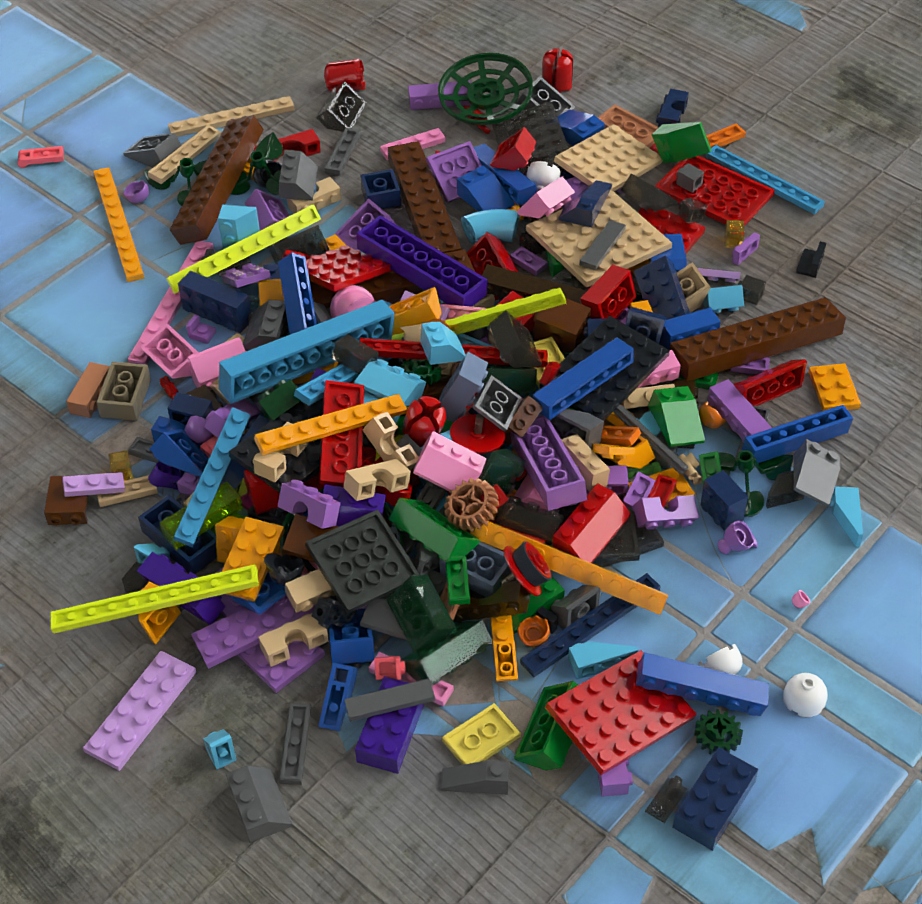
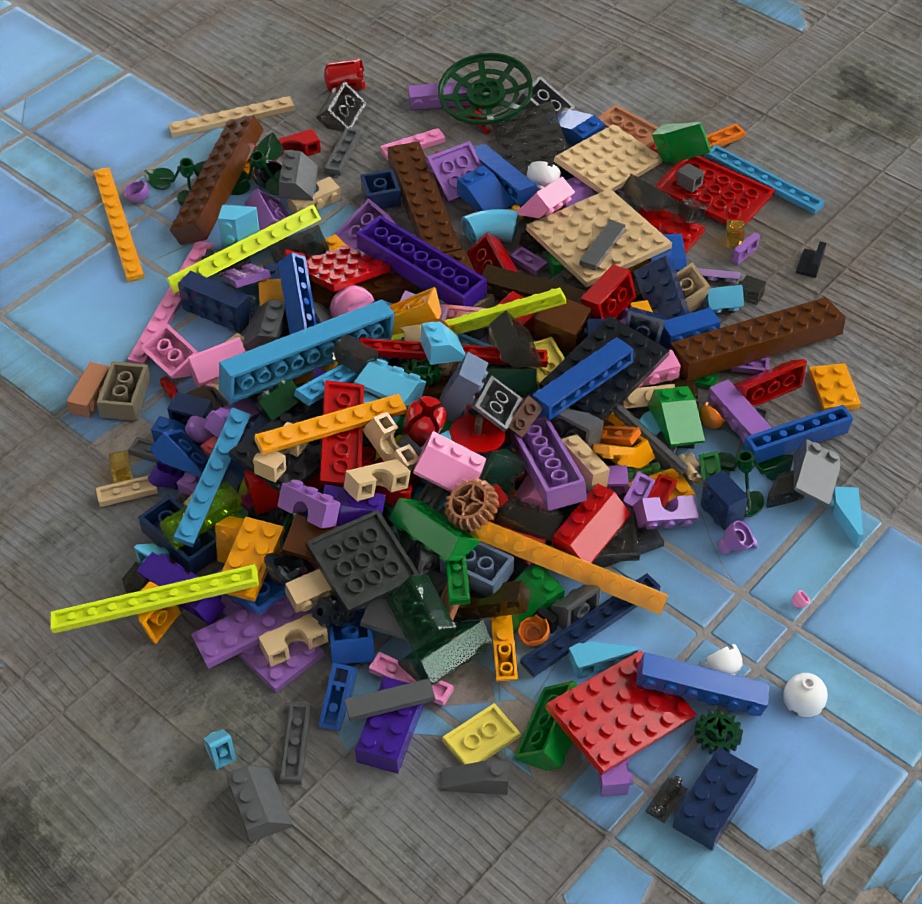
coral plate [17,146,64,168] -> none
reddish brown panel [44,475,88,526] -> none
lavender plate [63,472,125,497] -> none
lavender plate [83,651,196,771] -> none
dark grey slope [123,133,181,168] -> none
tan plate [148,125,221,184] -> none
medium lavender bracket [186,314,216,344] -> none
coral bracket [374,656,406,680] -> none
red slope [490,127,536,171] -> none
piece [501,541,552,596] -> none
red slope [539,362,561,386] -> none
red cylinder [542,48,573,93] -> none
dark blue wedge [559,180,612,228] -> none
dark blue arch [656,88,689,127] -> none

